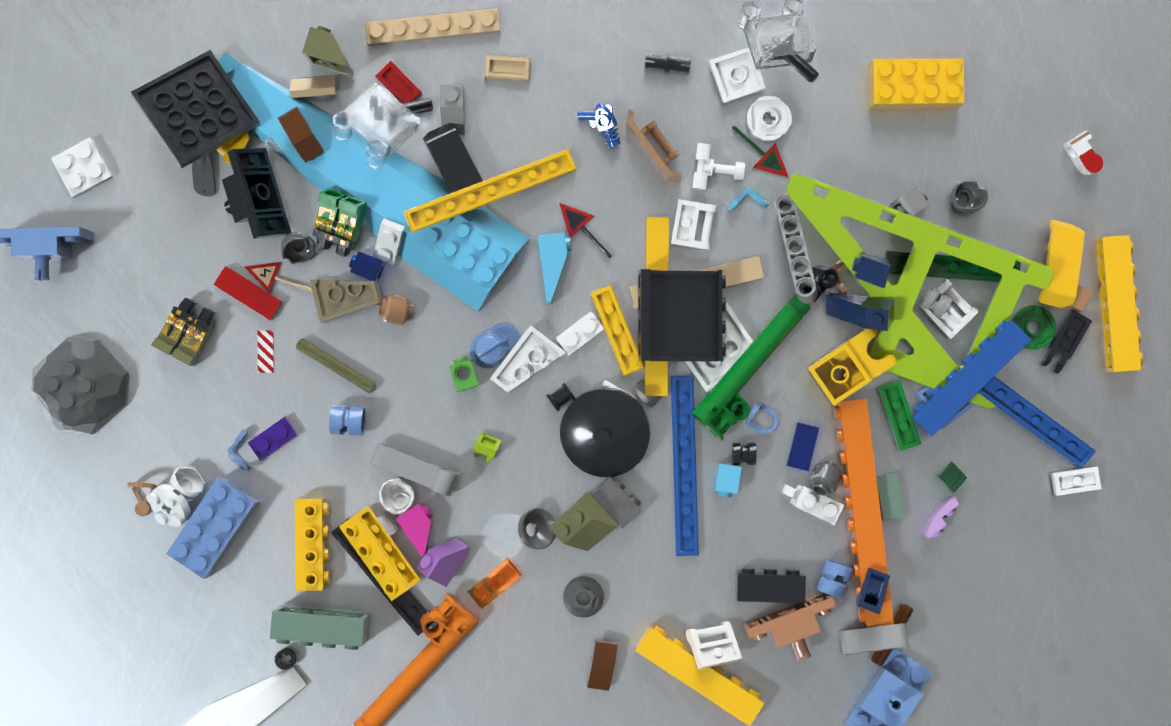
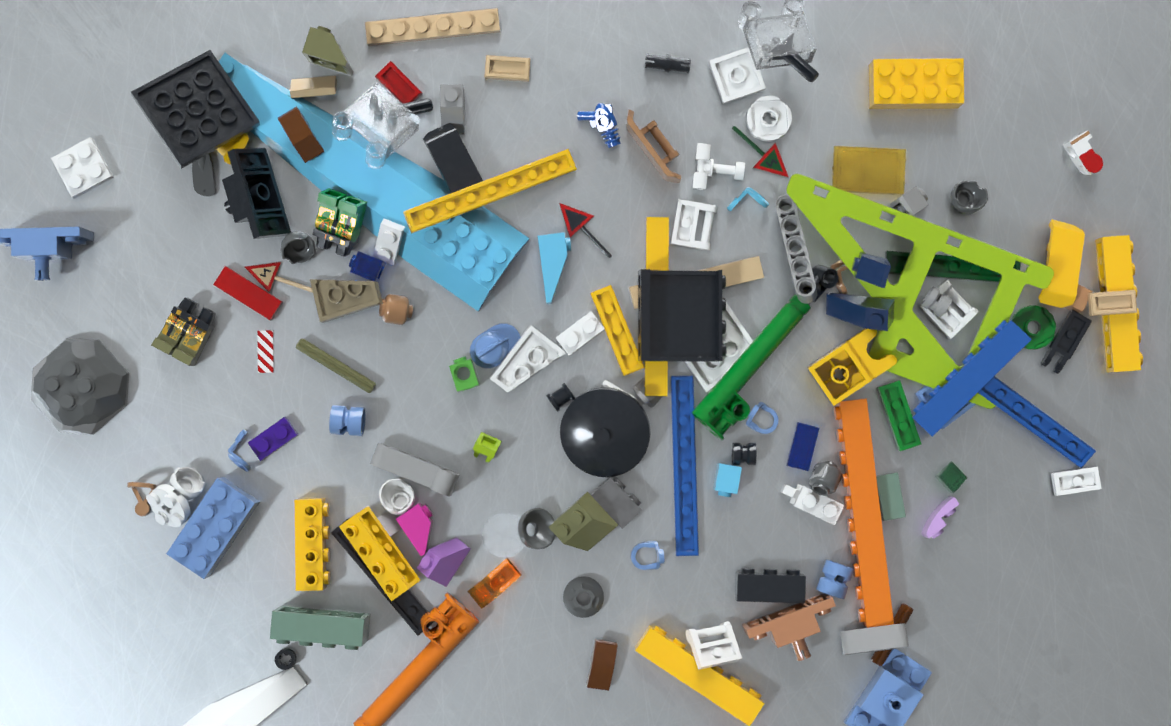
dark blue slope [856,567,890,614] -> none
none -> medium blue piece [630,541,665,570]
none -> clear yellow piece [832,146,906,195]
none -> tan tile [1088,290,1137,316]

